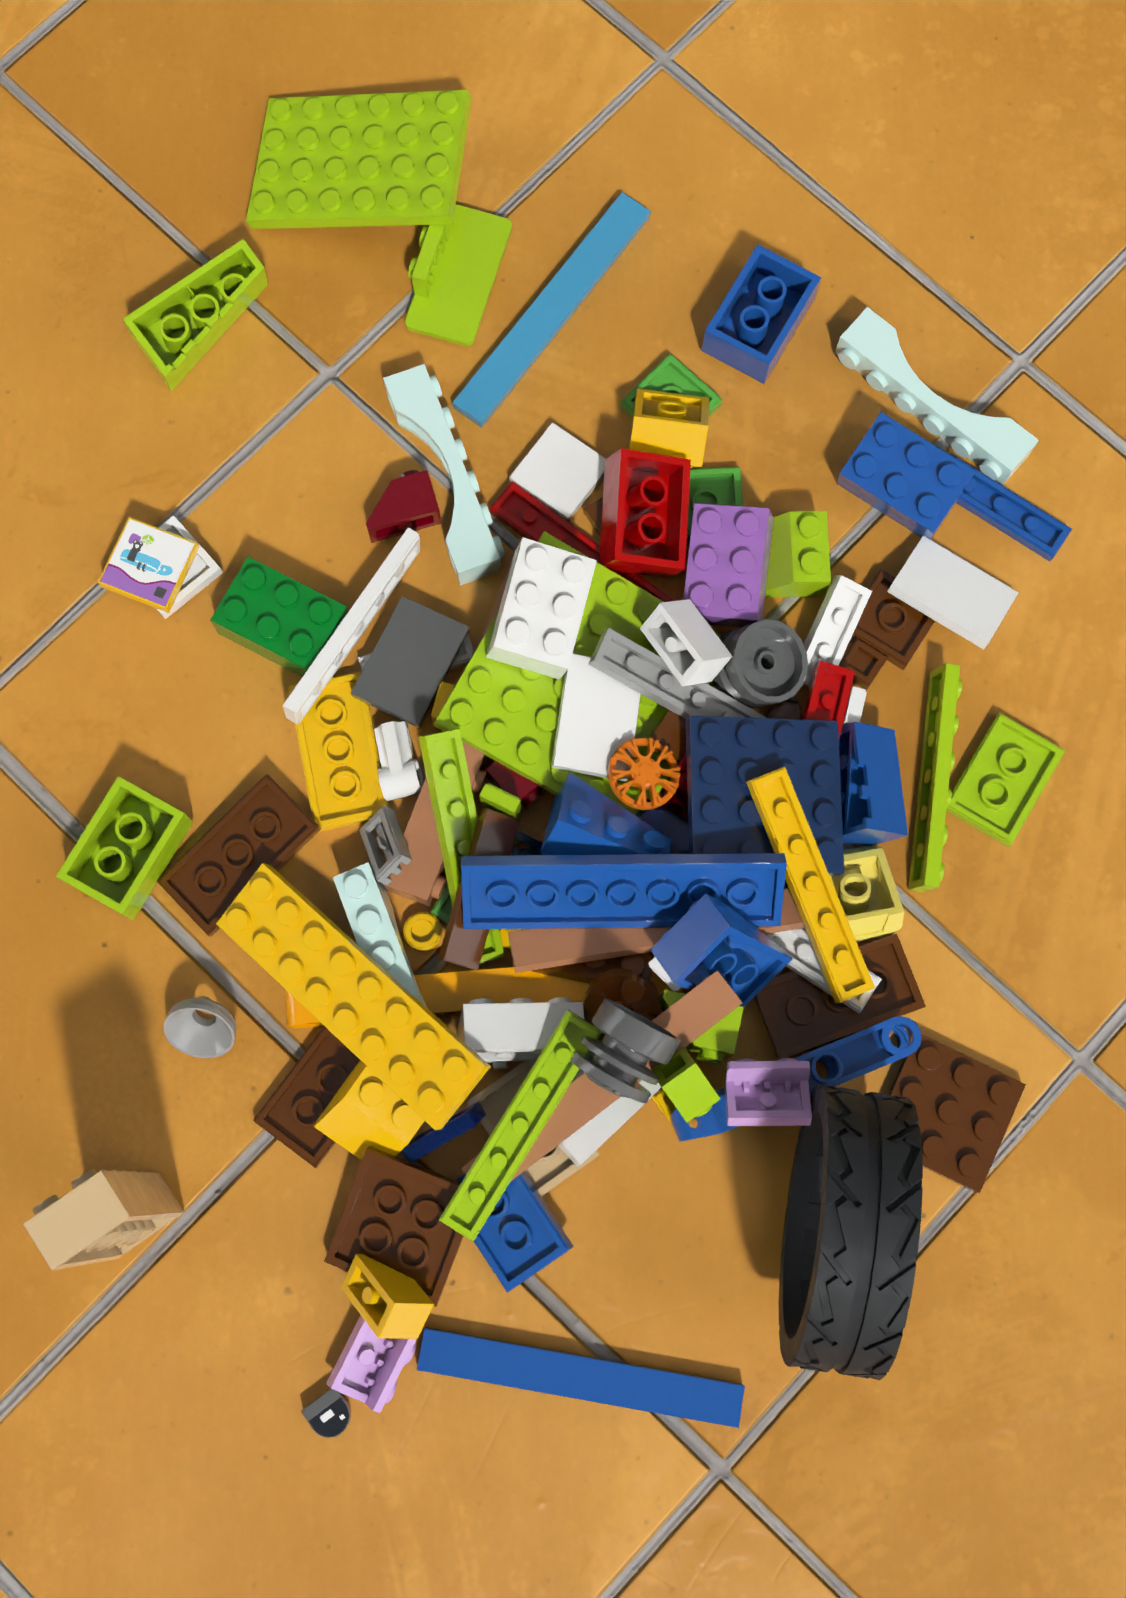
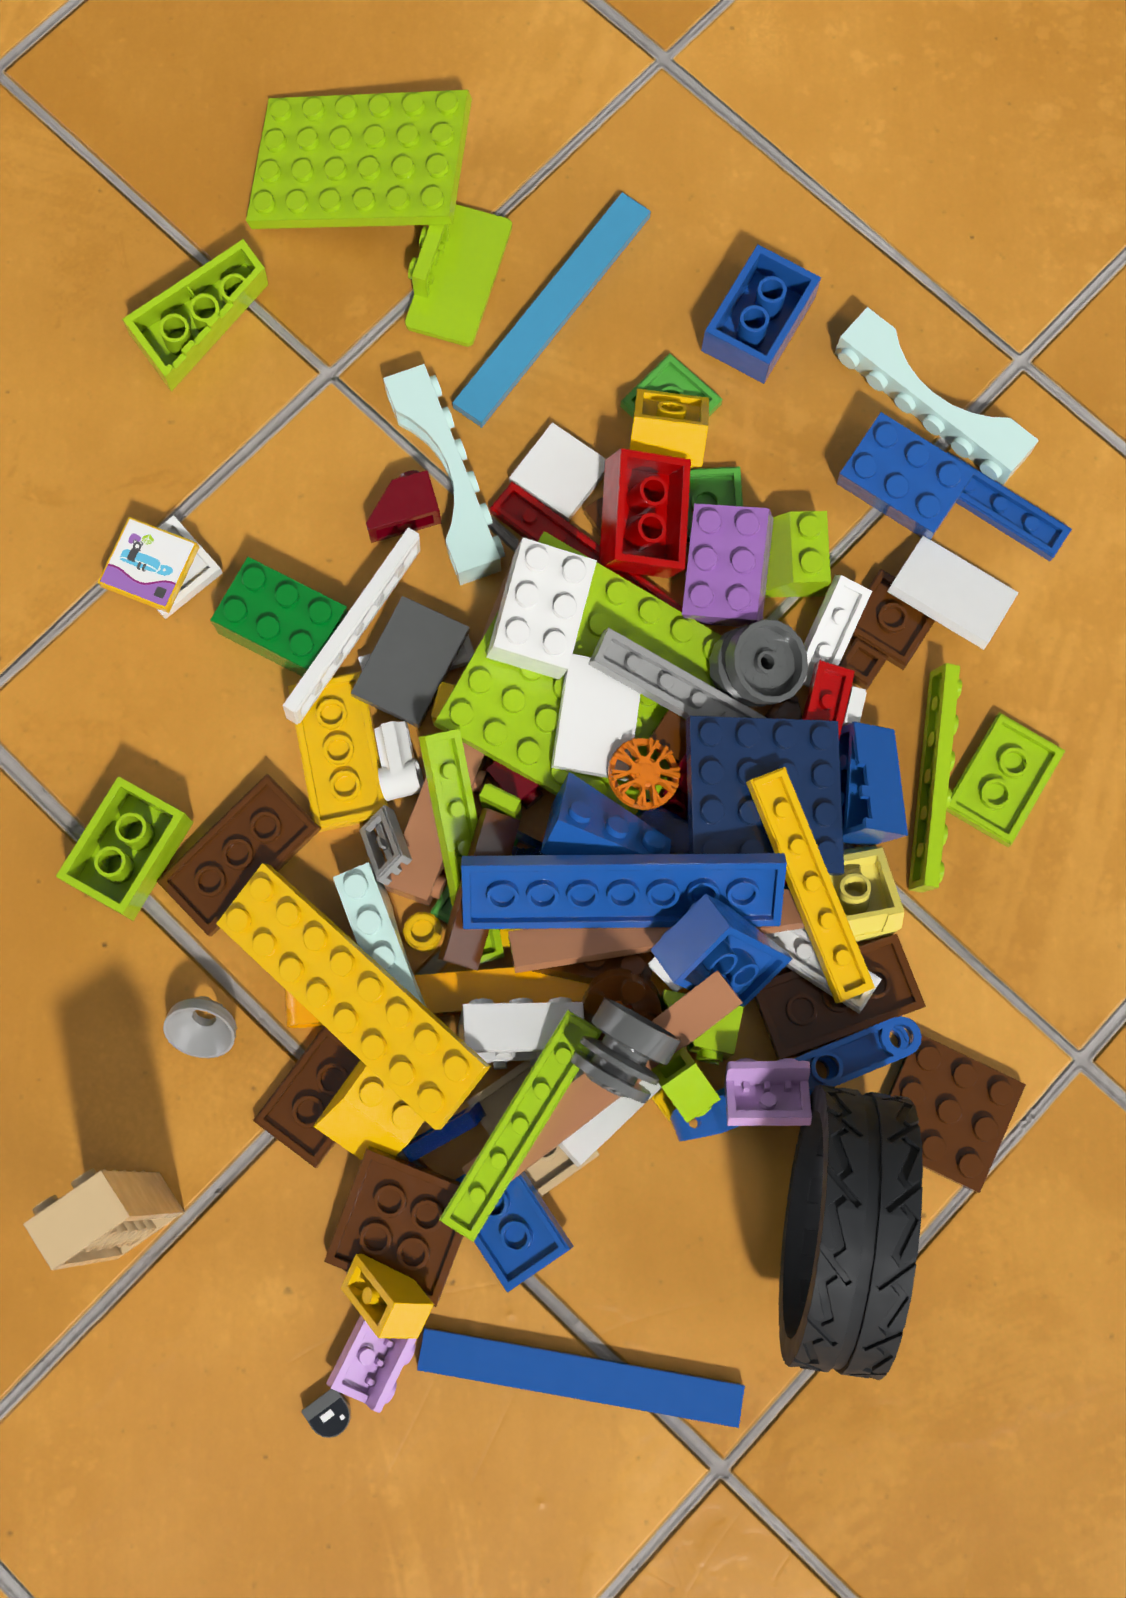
white brick [640,599,733,687] -> none

